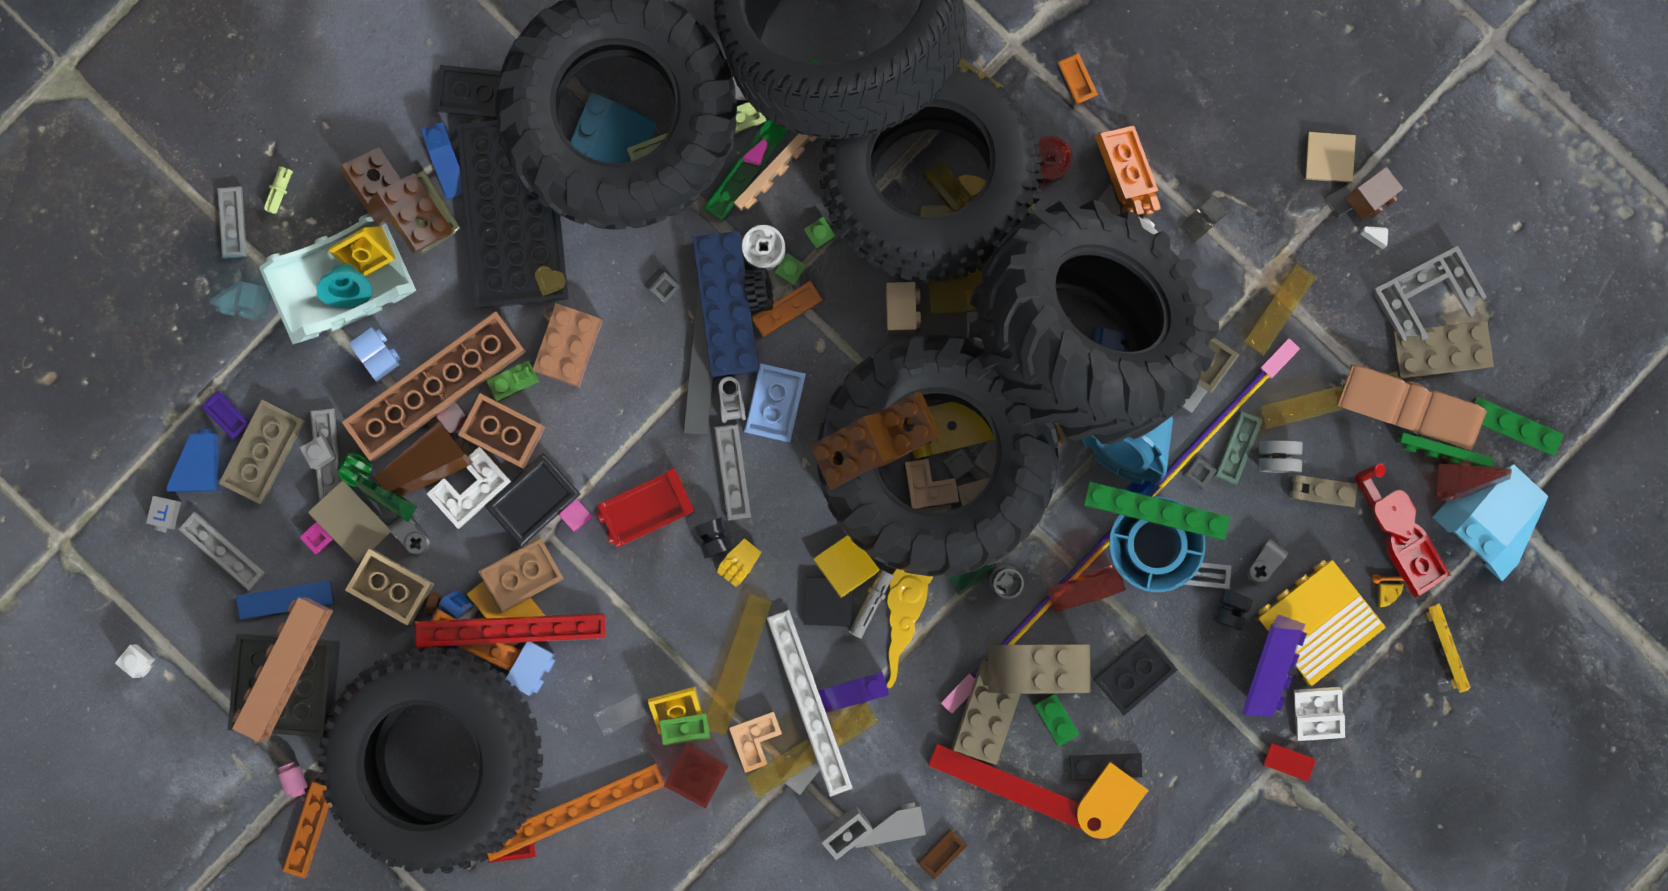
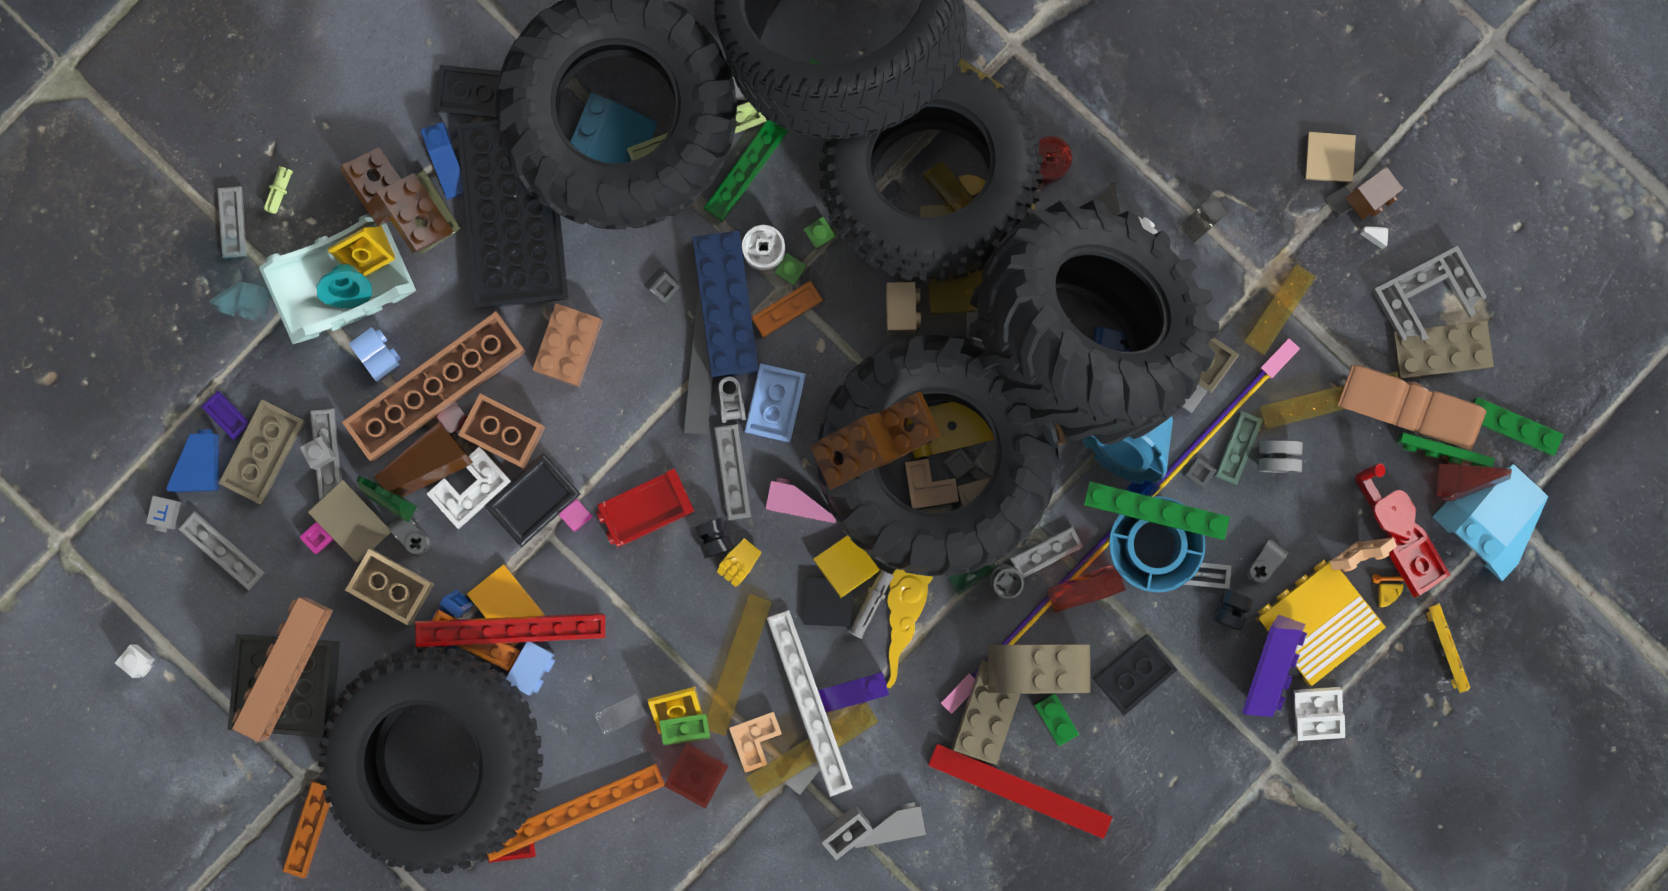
blue tile [236,581,335,619] -> none
bright pink brick [278,761,308,798] -> none
green piece [337,451,372,487] -> none
reddish brown tile [425,591,441,616] -> none
medium nougat tile [478,538,564,613] -> none
bright green plate [486,360,540,402] -> none
clear yellow tile [535,266,566,296] -> none
light nougat plate [734,133,817,212] -> none
dark pink slope [743,140,767,167] -> none
black tyre [745,268,774,313] -> none
reddish brown tile [917,829,967,880] -> none
orange tile [1057,53,1098,104] -> none
black plate [1070,753,1143,779] -> none
light orange tile [1077,761,1149,839] -> none
orange tile [1095,126,1161,216] -> none
red tile [1263,743,1316,782] -> none
dark tan plate [1289,475,1358,508] -> none
none -> bright pink slope [766,478,836,523]
none -> light grey tile [1010,526,1083,578]
none -> light nougat plate [1330,538,1396,572]

